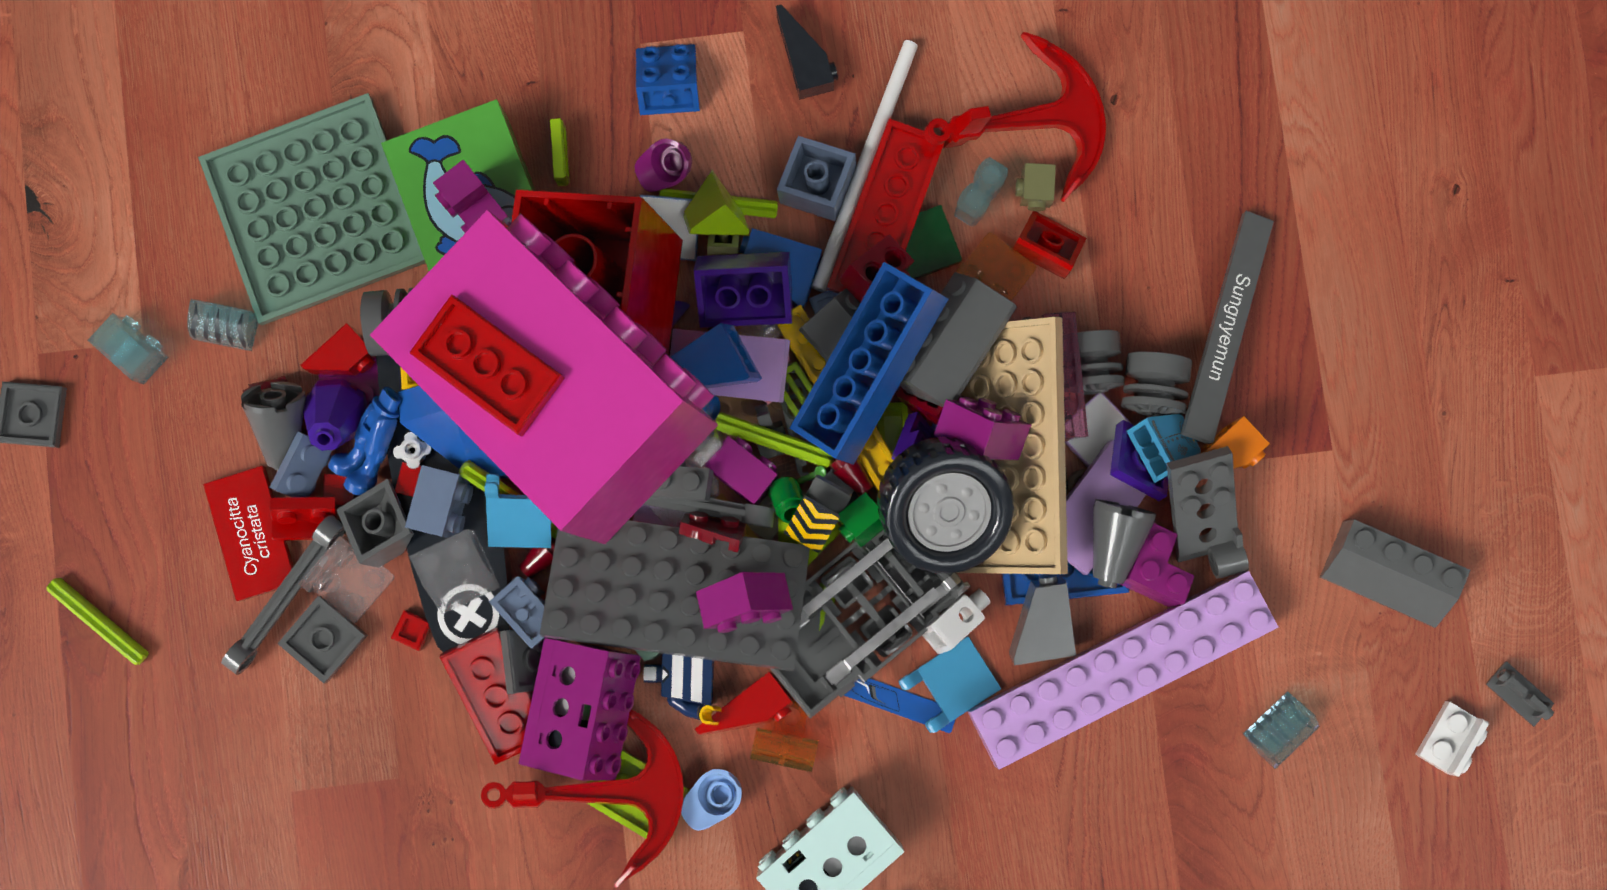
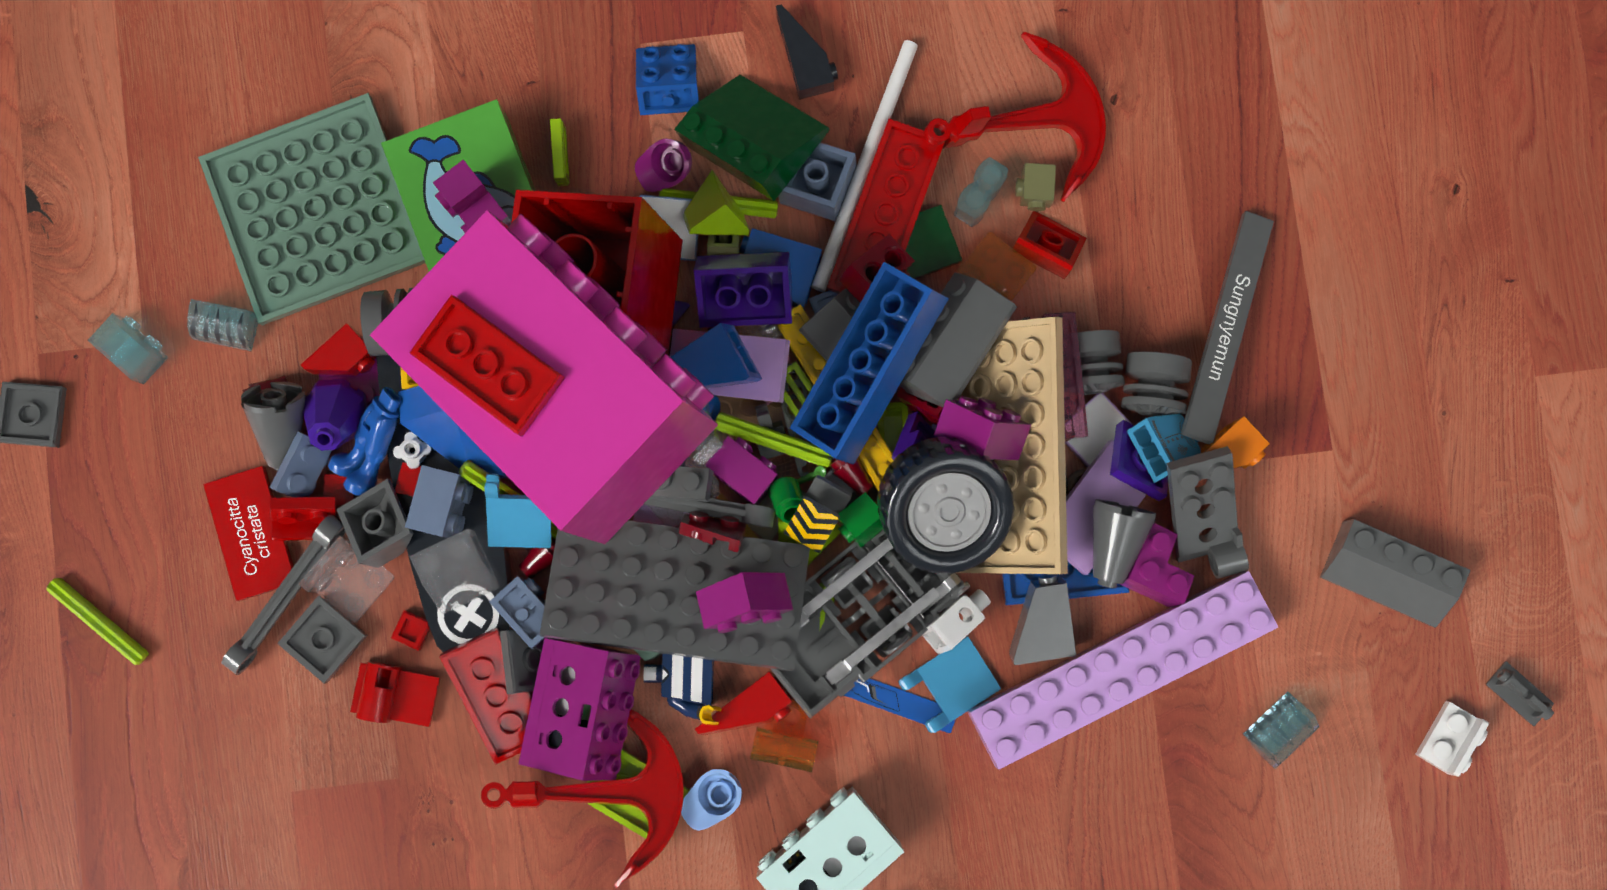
none -> red piece [350,661,440,727]
none -> dark green slope [674,75,830,201]

